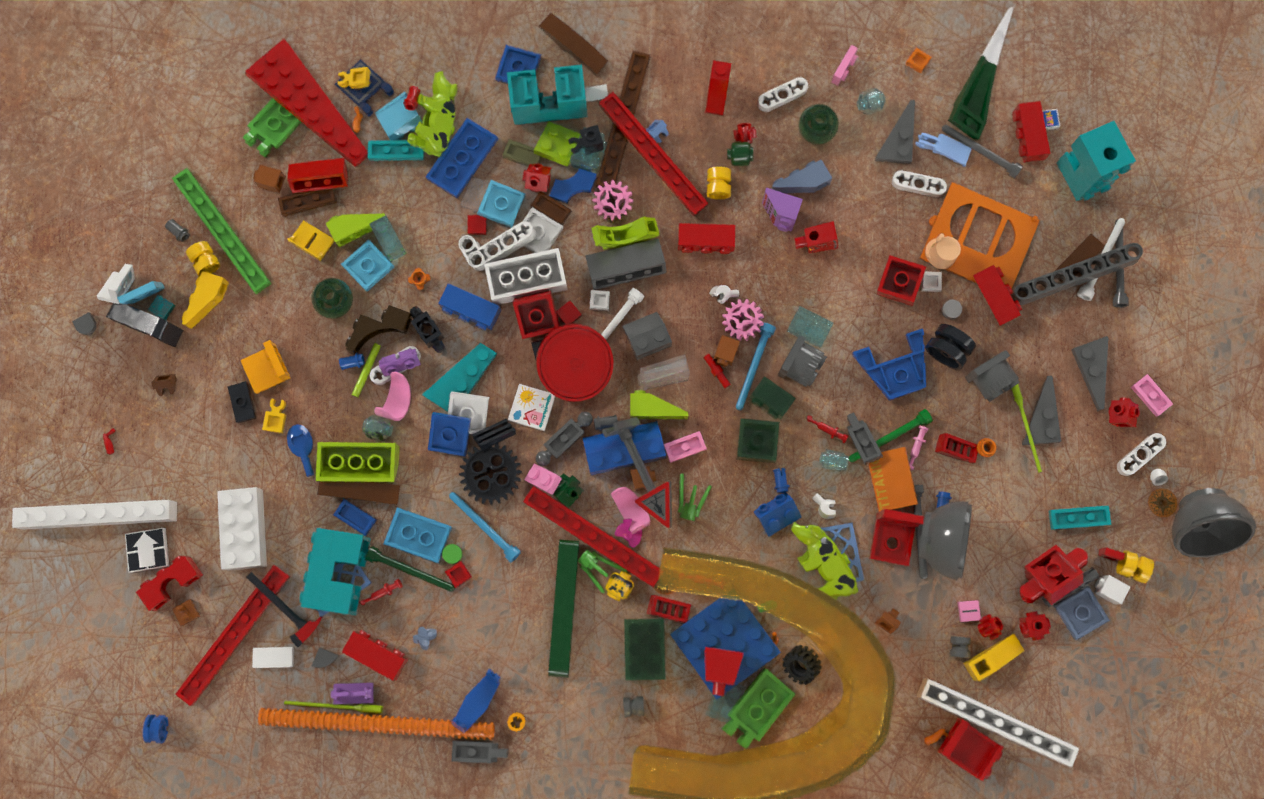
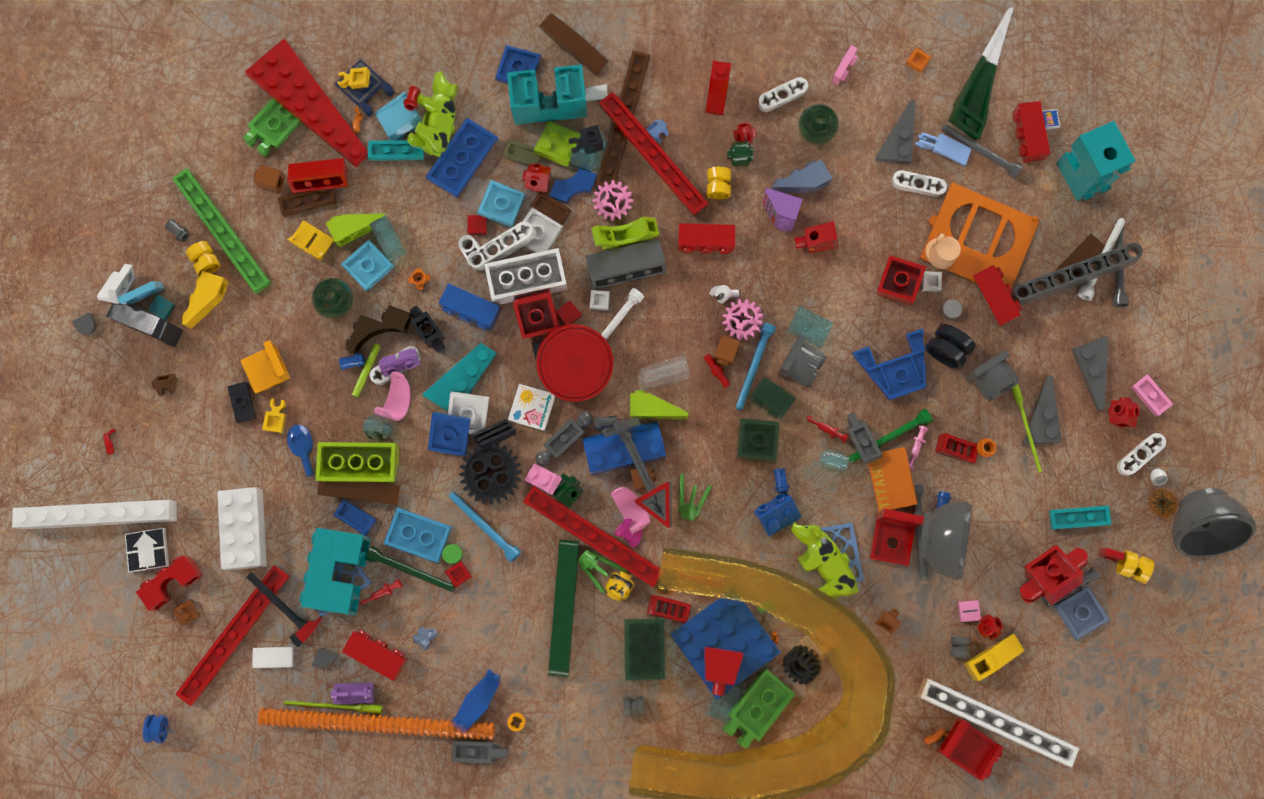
dark grey slope [622,312,672,360] -> none
bright pink plate [664,431,707,463] -> none
white piece [812,493,836,519] -> none
clear light blue head [857,88,886,115] -> none
red brick [1019,611,1051,641] -> none
white brick [1094,575,1130,605] -> none

